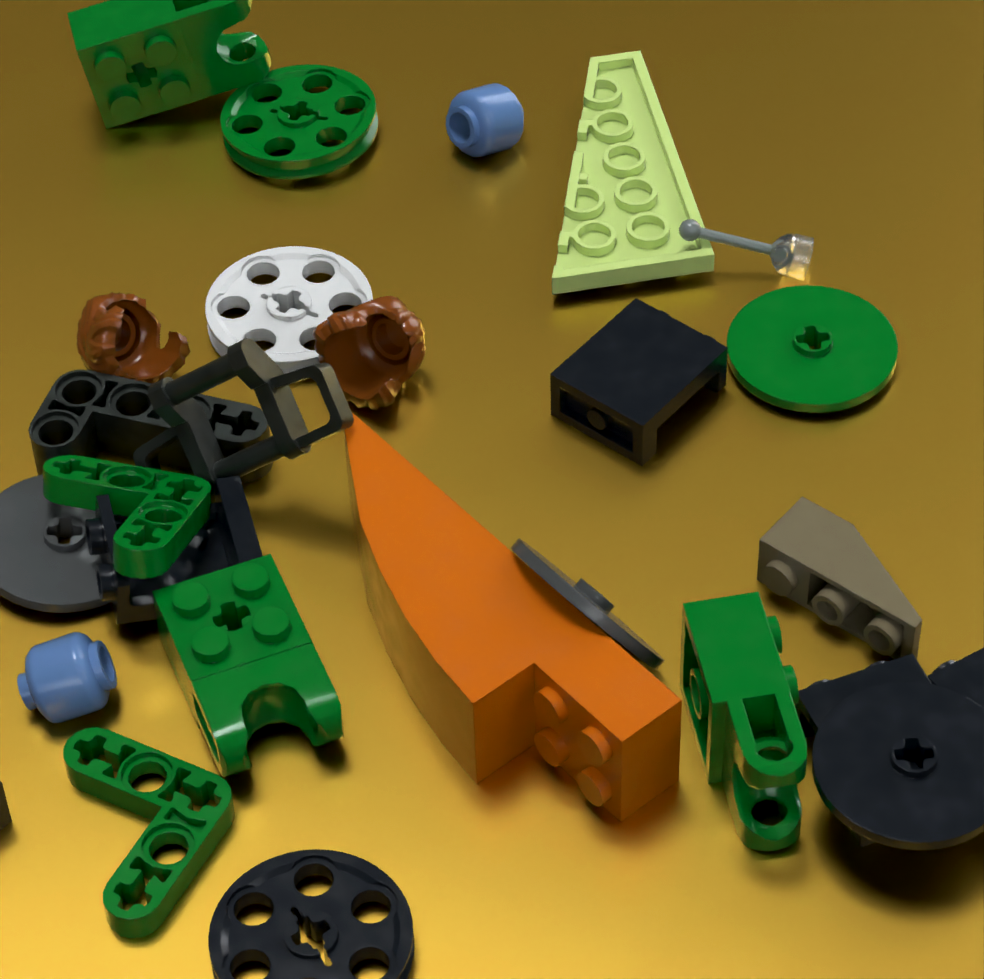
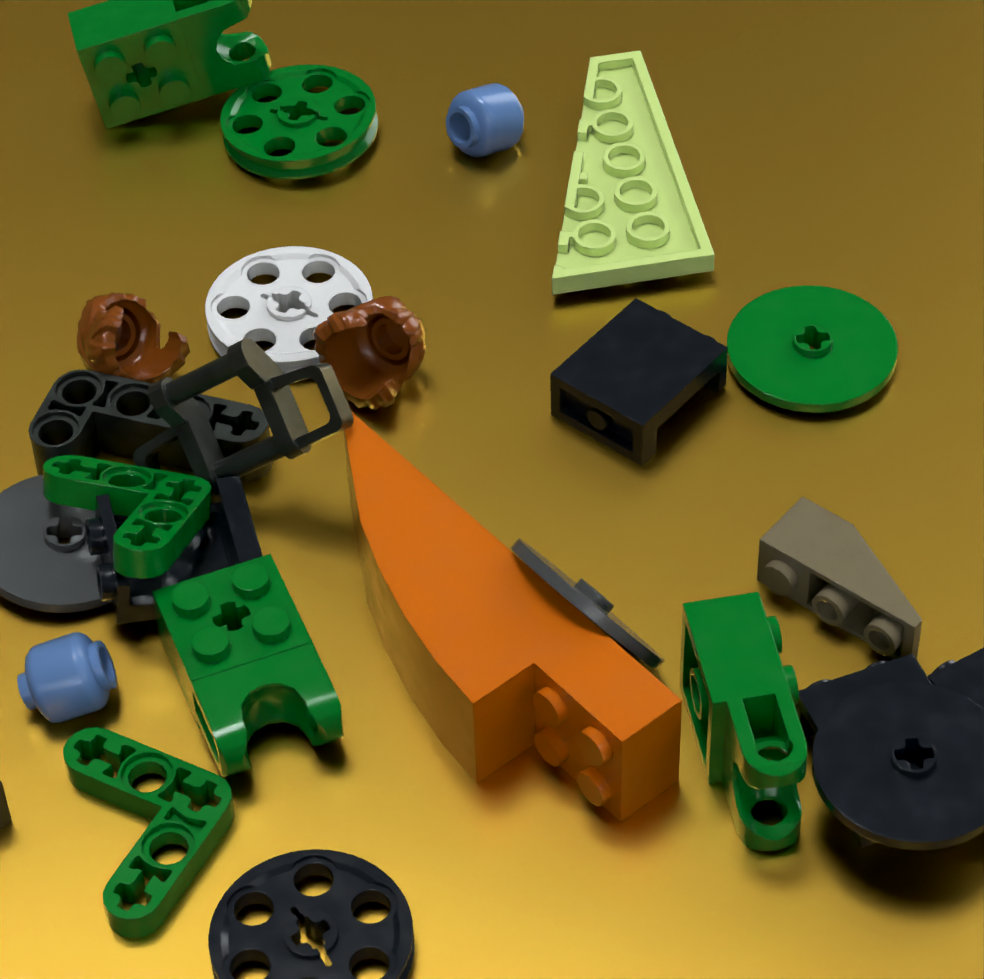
hinge [679,219,814,281] -> none

